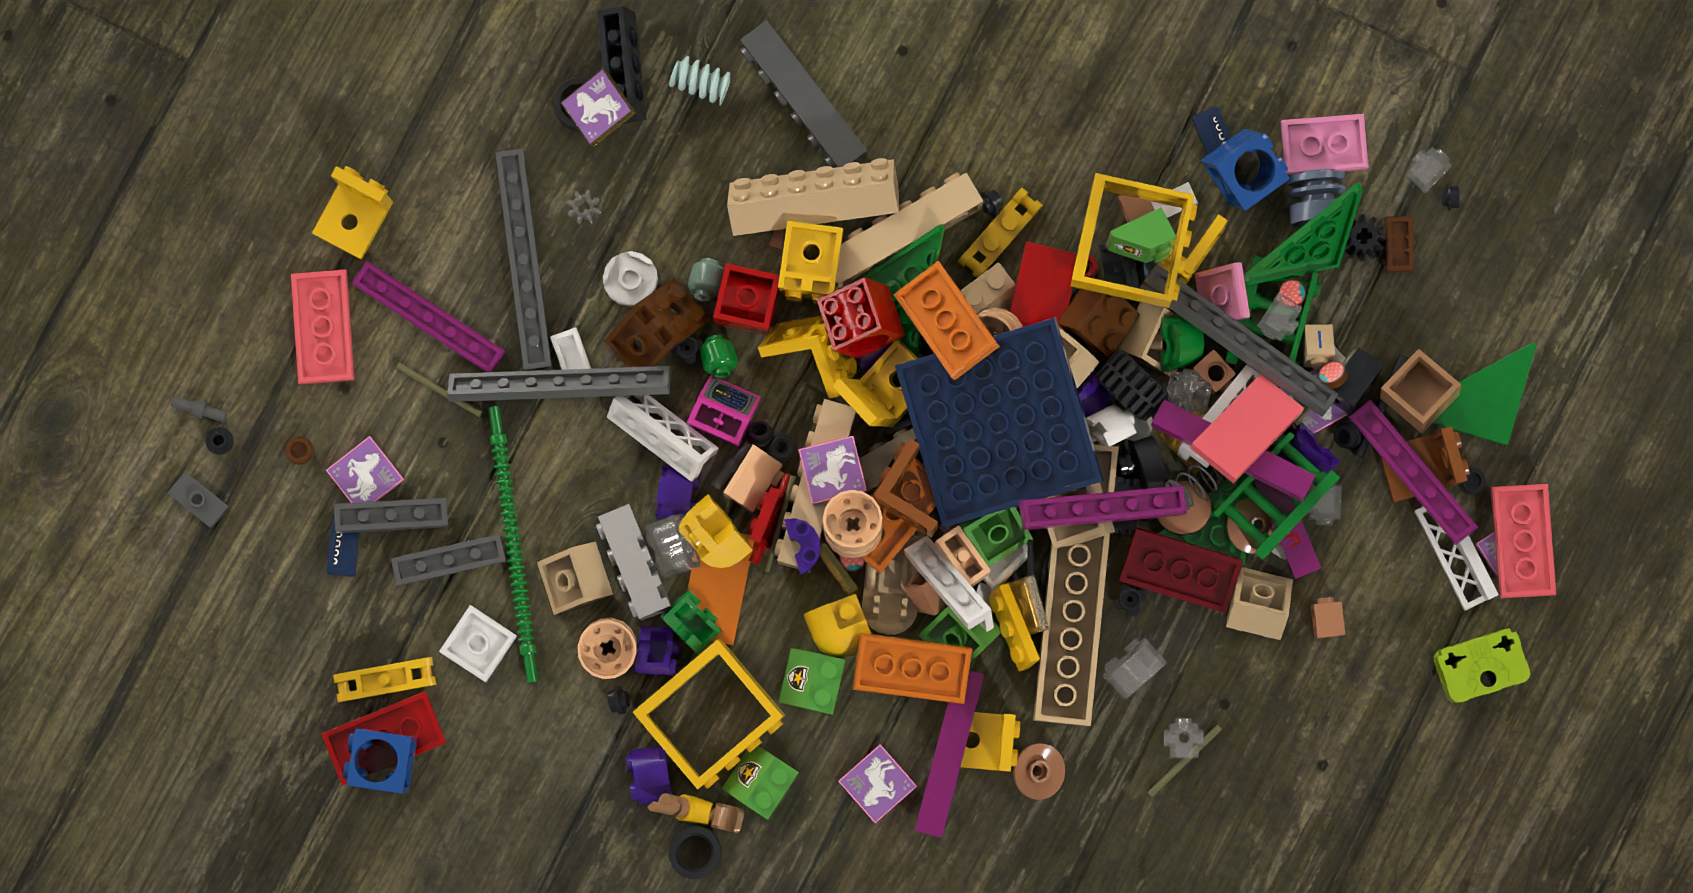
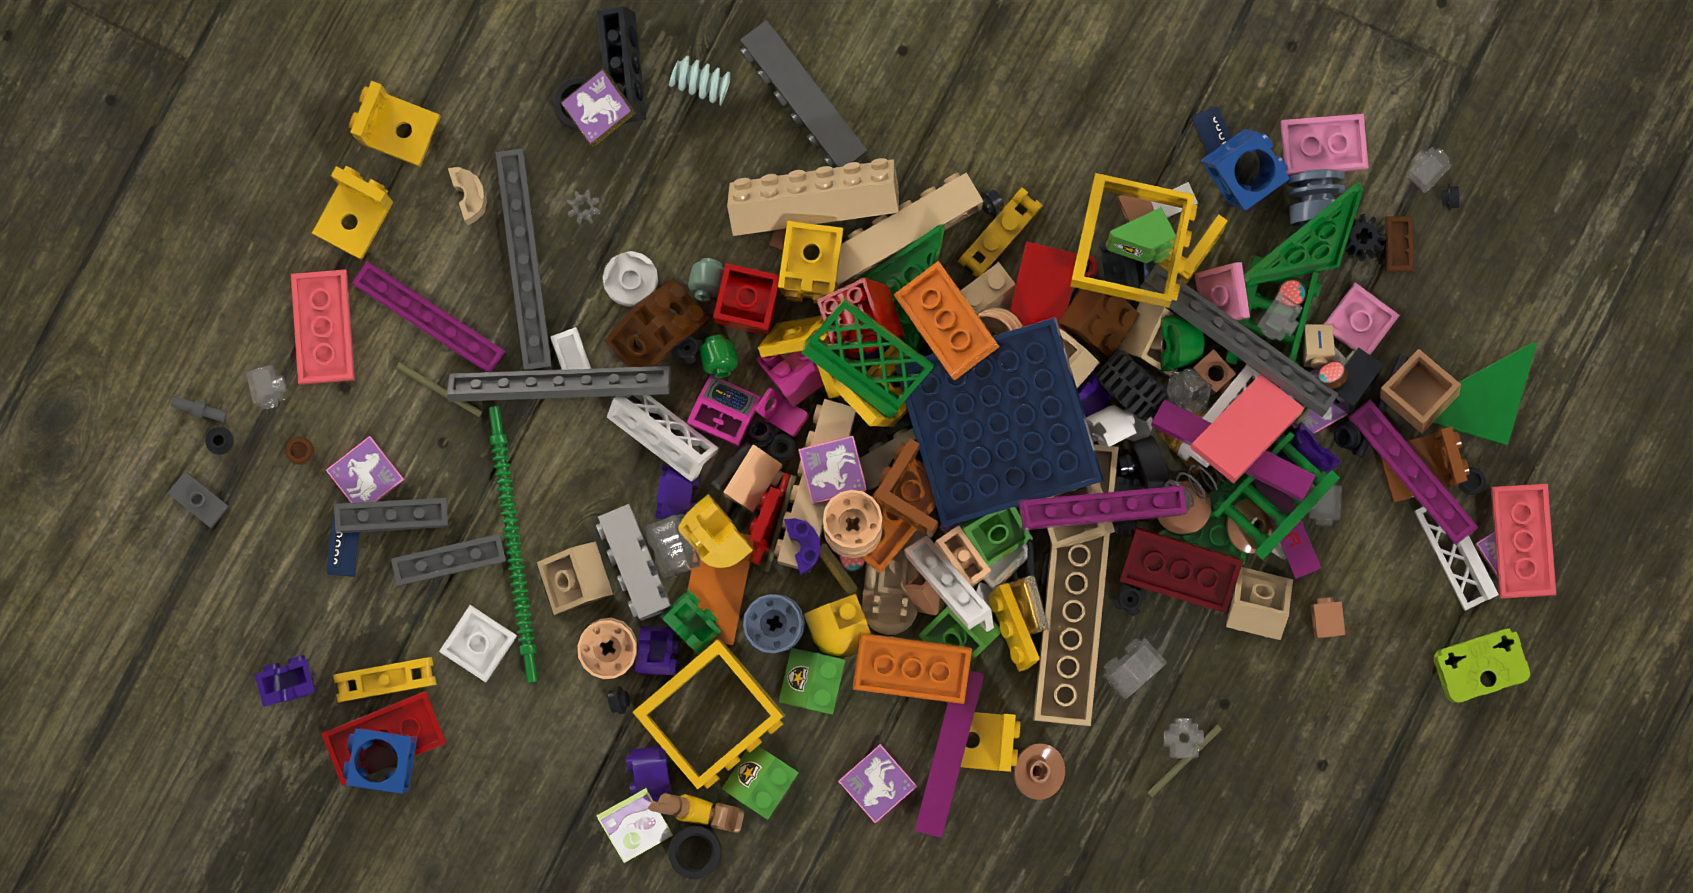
none -> clear brick [246,365,287,409]
none -> dark purple cylinder [255,655,316,707]
none -> yellow bracket [349,81,441,167]
none -> tan cylinder [448,167,487,225]
none -> tile [597,788,673,863]
none -> sand blue wheel [743,594,805,653]
none -> dark pink bracket [755,388,809,437]
none -> dark pink slope [756,351,824,407]
none -> green fence [802,298,934,419]
none -> bright pink tile [1323,282,1400,355]

